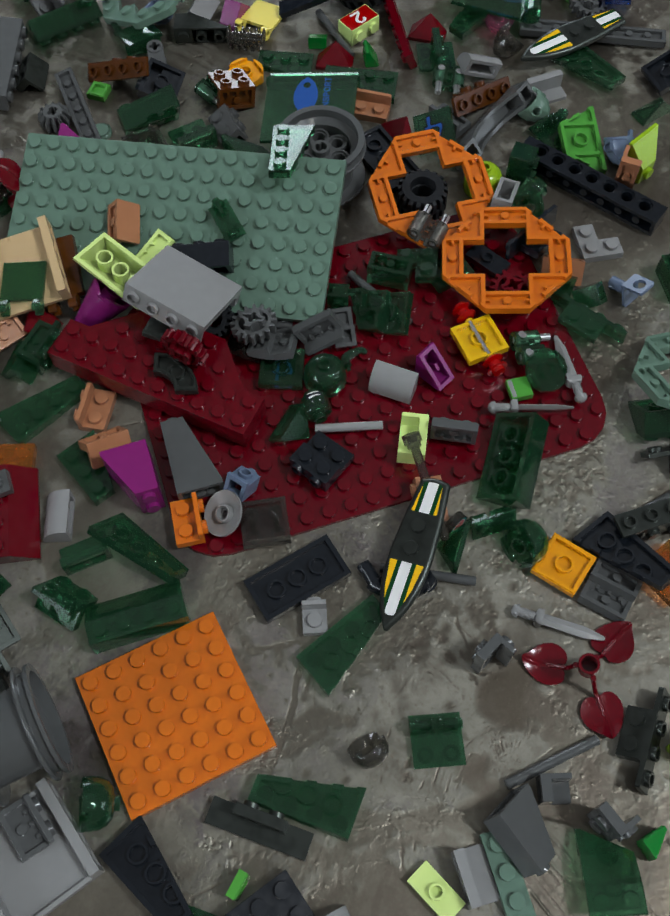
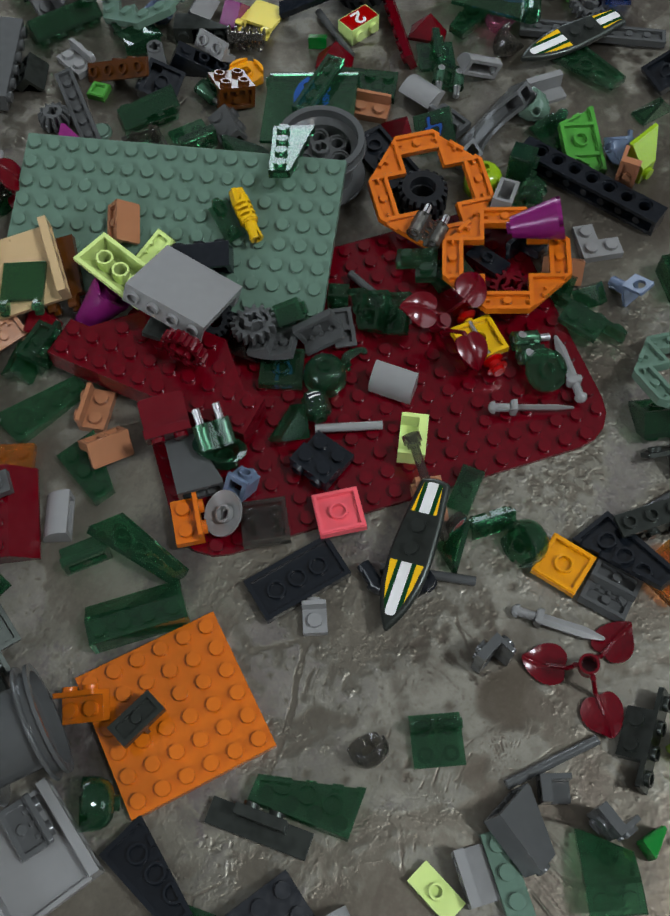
clear green bracket [31,576,98,632] -> none
magenta slope [99,439,166,513] -> none
pearl dark grey tile [153,352,199,395] -> none
bright green tile [225,868,250,902] -> none
clear green wing [258,50,314,85] -> none
clear green wing [296,594,382,697] -> none
green slope [363,40,379,68] -> none
clear green brick [367,250,414,291] -> none
magenta slope [415,342,455,391] -> none
dark grey bracket [430,417,479,445] -> none
reddish brown bracket [451,76,511,117] -> none
clear green slope [476,412,549,509] -> none
bright green tile [505,376,534,401] -> none
none -> orange bracket [52,684,110,725]
none -> light grey bracket [56,37,96,80]
none -> pearl dark grey panel [107,690,166,749]
none -> dark red bracket [137,390,193,446]
none -> black slope [169,40,230,78]
none -> clear green piece [191,402,237,454]
none -> clear green piece [192,432,247,471]
none -> light grey bracket [194,28,236,63]
none -> yellow hinge [229,187,264,243]
none -> clear green brick [272,297,309,329]
none -> clear green plate [292,54,345,112]
none -> coral tile [311,486,367,539]
none -> light grey brick [398,74,445,109]
none -> dark red plant [399,272,488,371]
none -> clear green plate [447,464,486,516]
none -> magenta cone [506,196,566,240]

